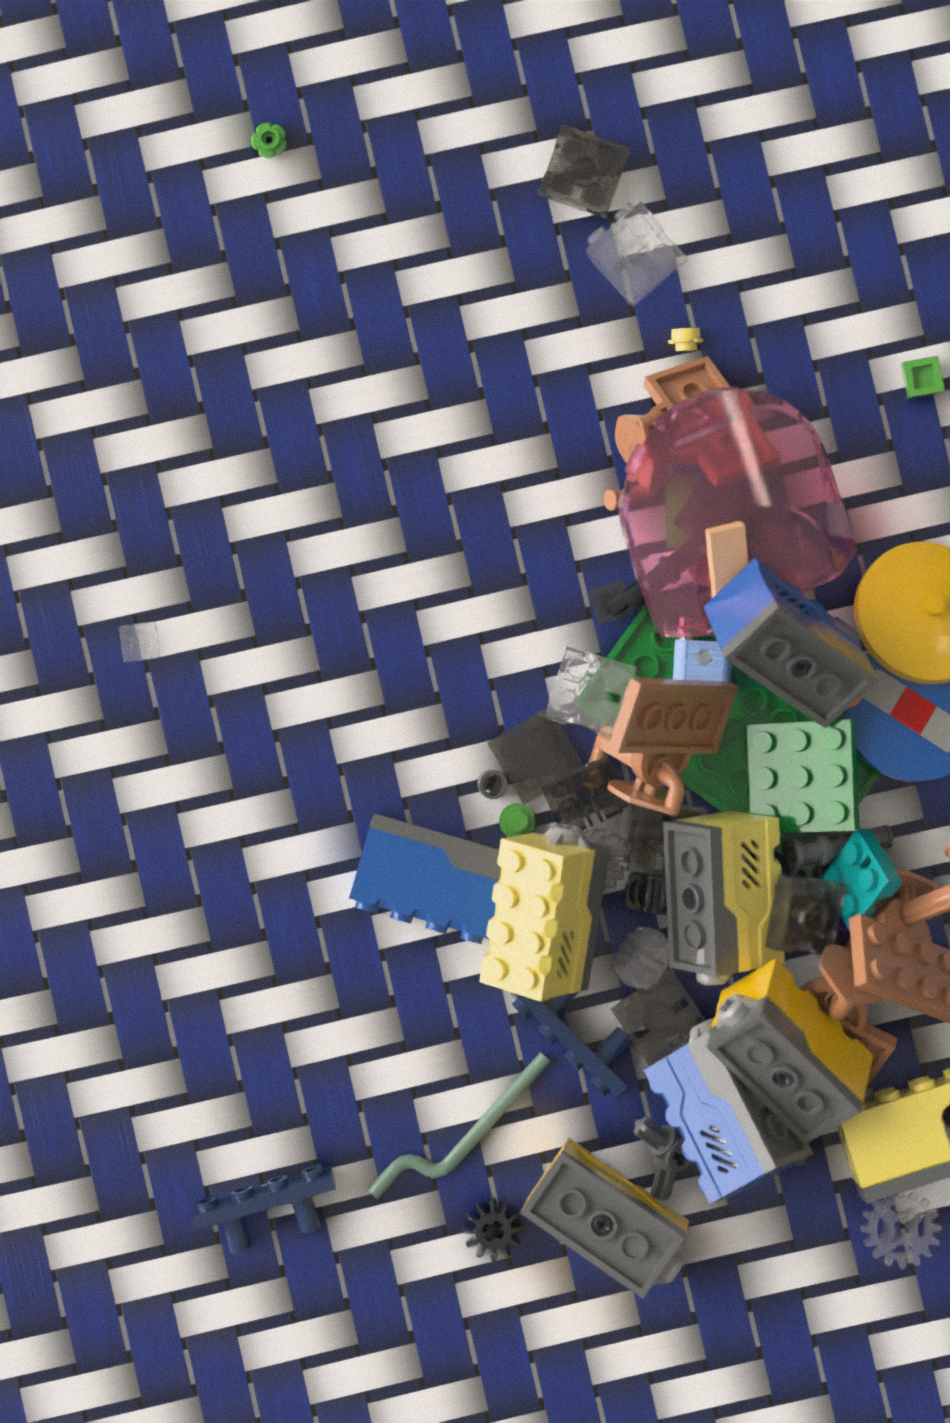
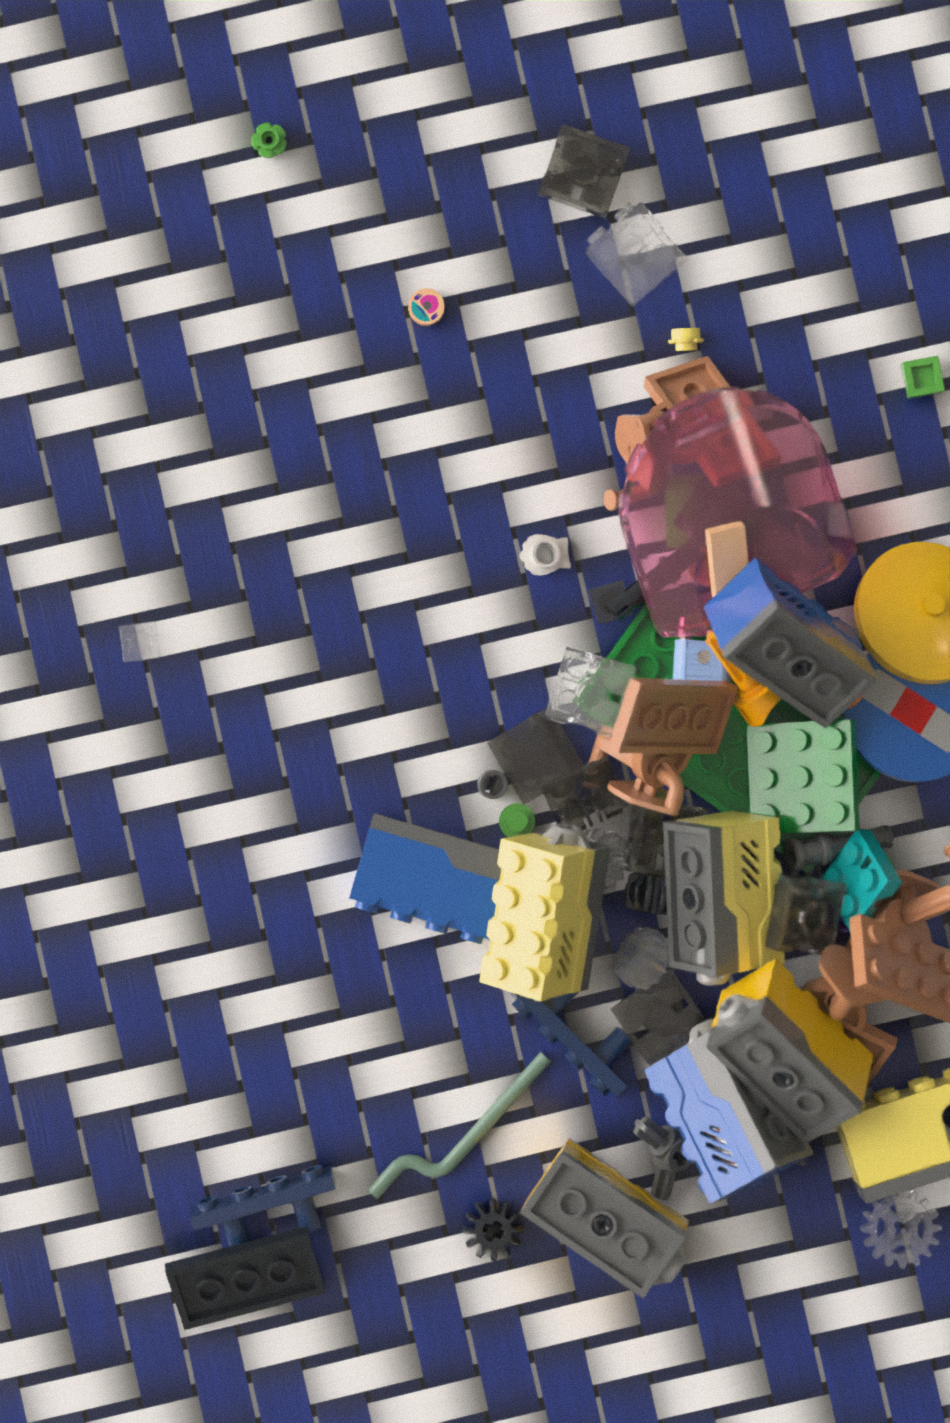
none -> black plate [165,1226,326,1330]
none -> tile [408,289,445,326]
none -> white animal [519,534,571,576]
none -> light orange piece [706,632,782,727]

